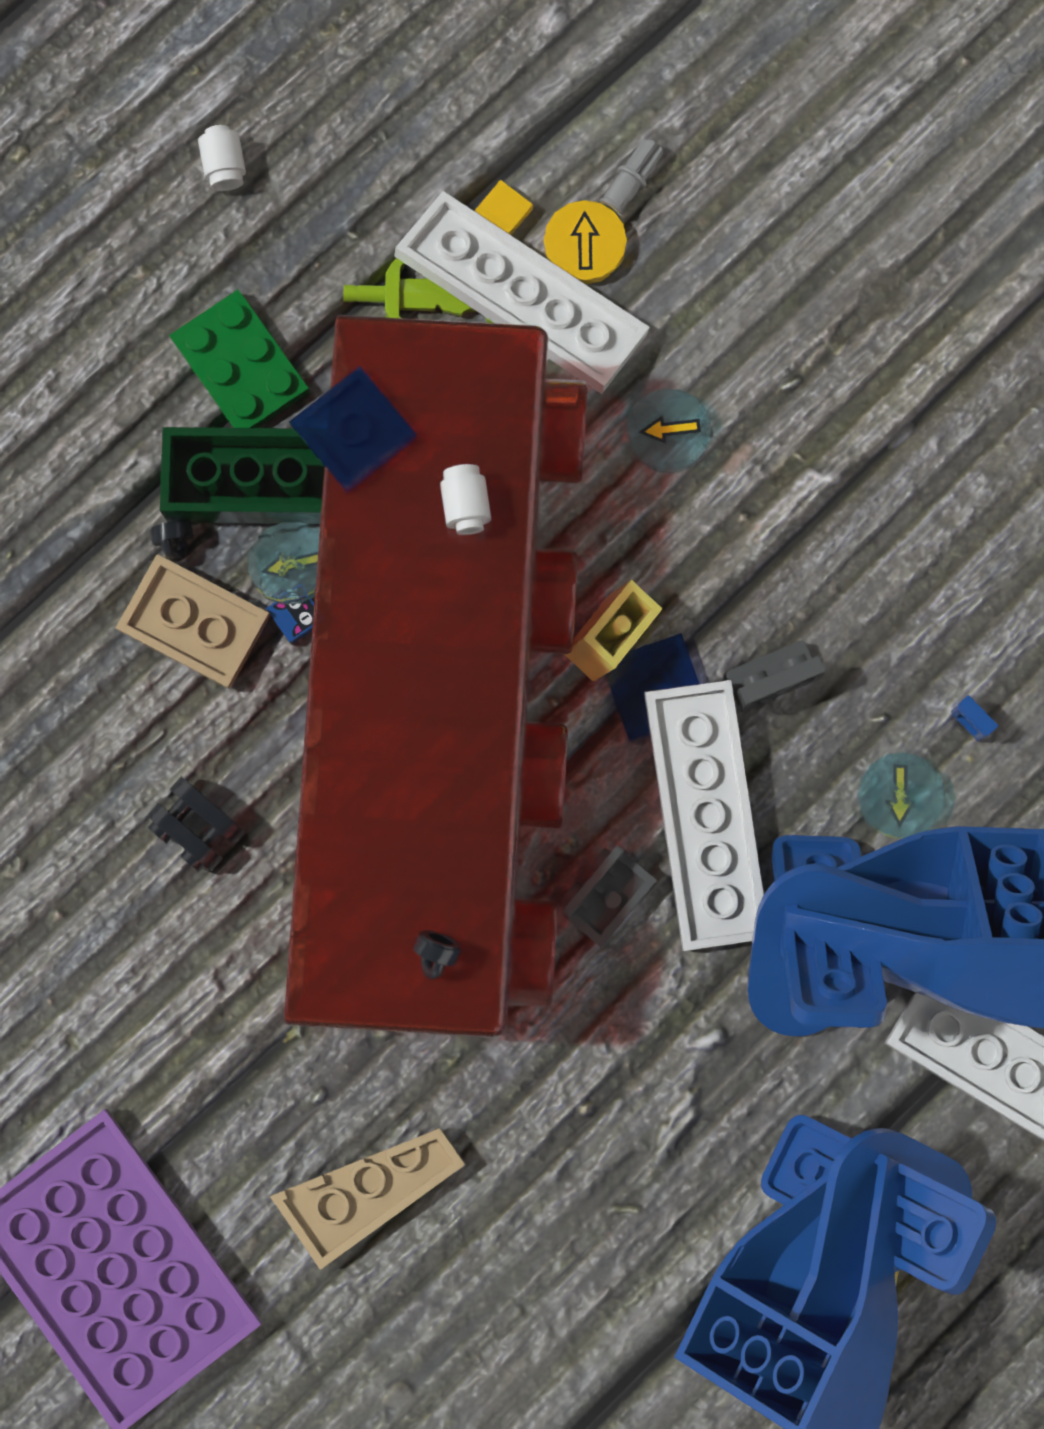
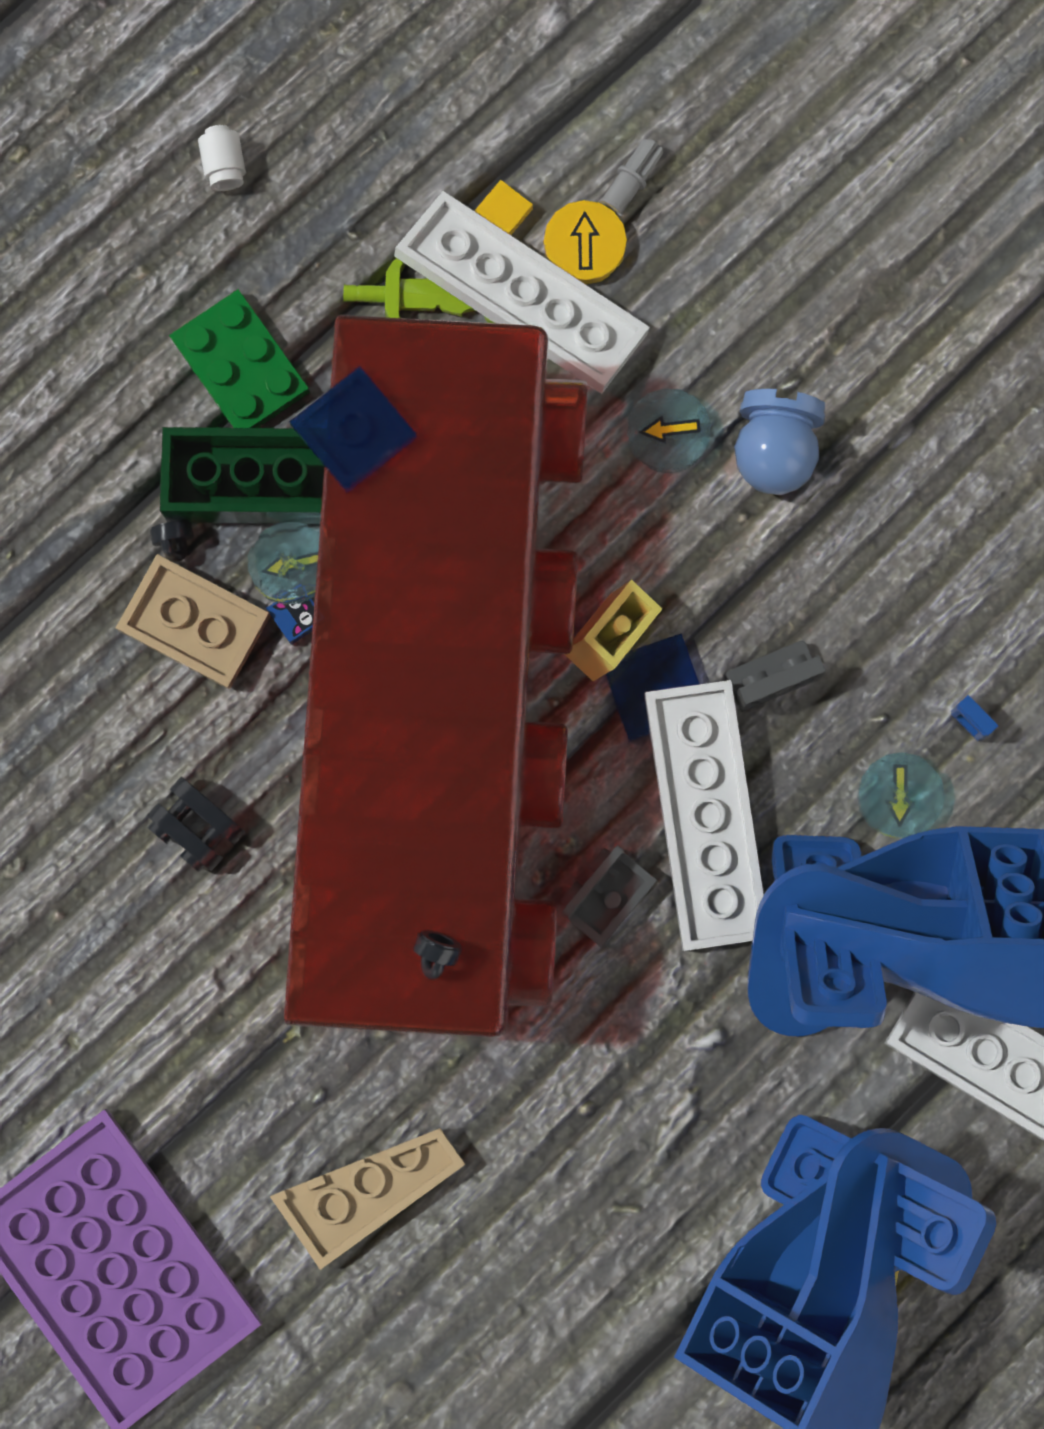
white brick [440,464,491,535] -> none
none -> medium blue tile [734,389,825,495]

